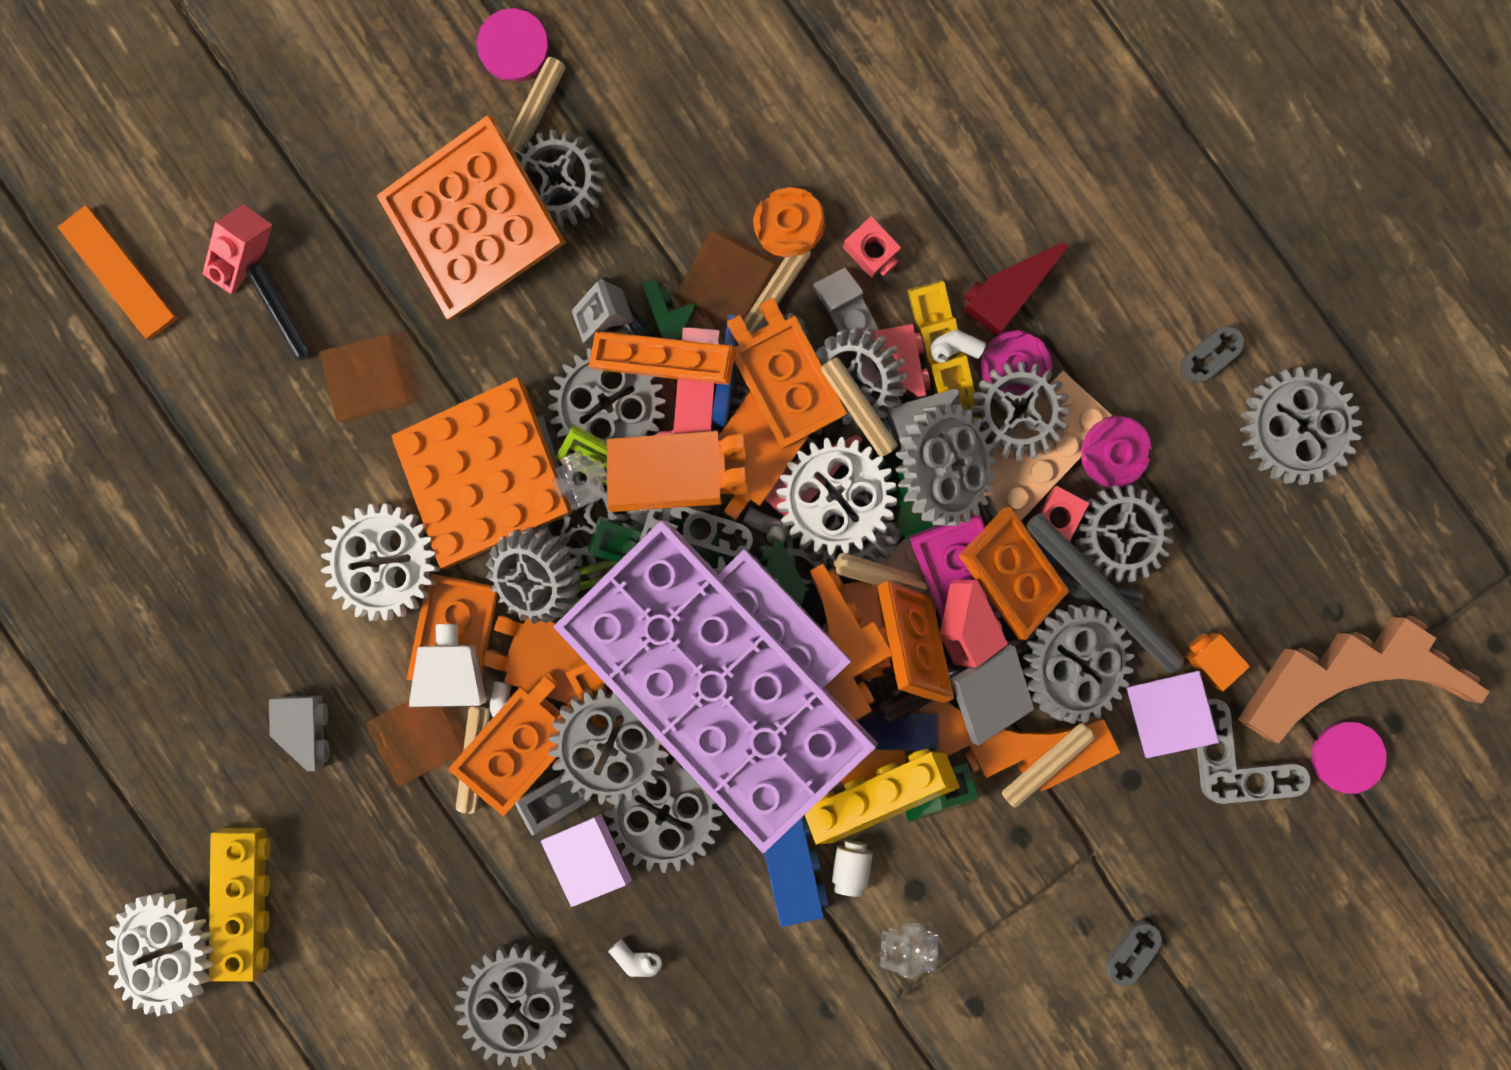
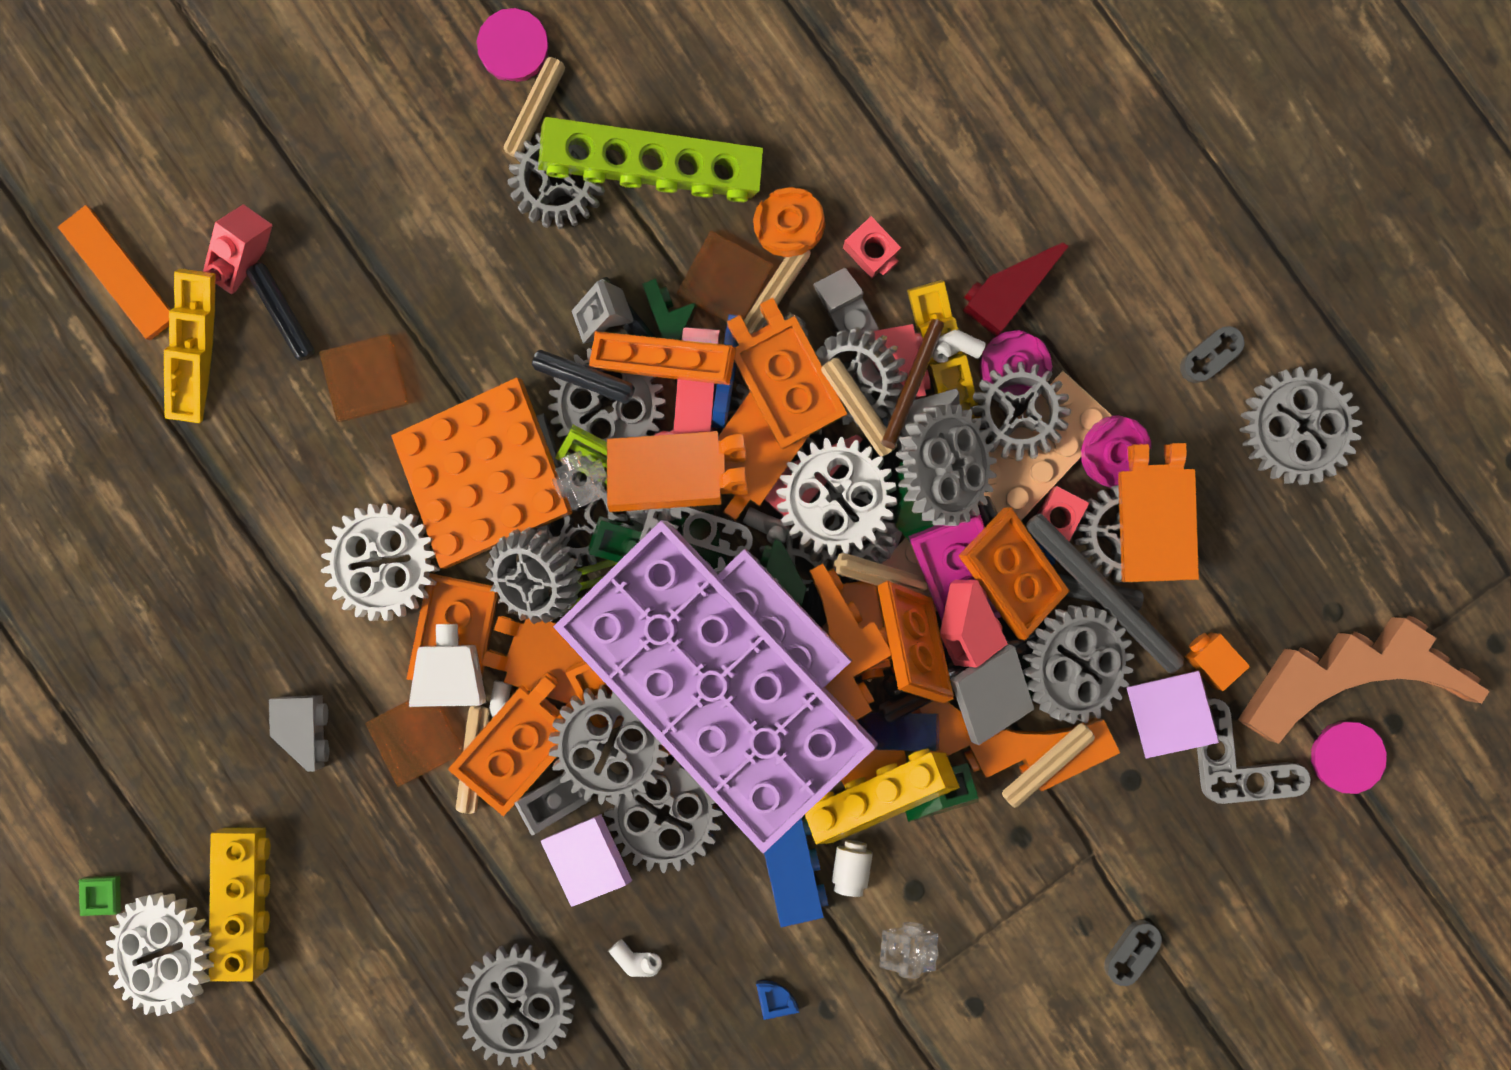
orange plate [376,115,566,320] -> none
none -> bright green tile [79,876,121,916]
none -> yellow slope [164,268,216,423]
none -> black axle [532,350,635,403]
none -> lime brick [538,117,763,202]
none -> blue tile [756,980,799,1020]
none -> reddish brown bar [881,319,944,449]
none -> orange tile [1118,443,1199,582]

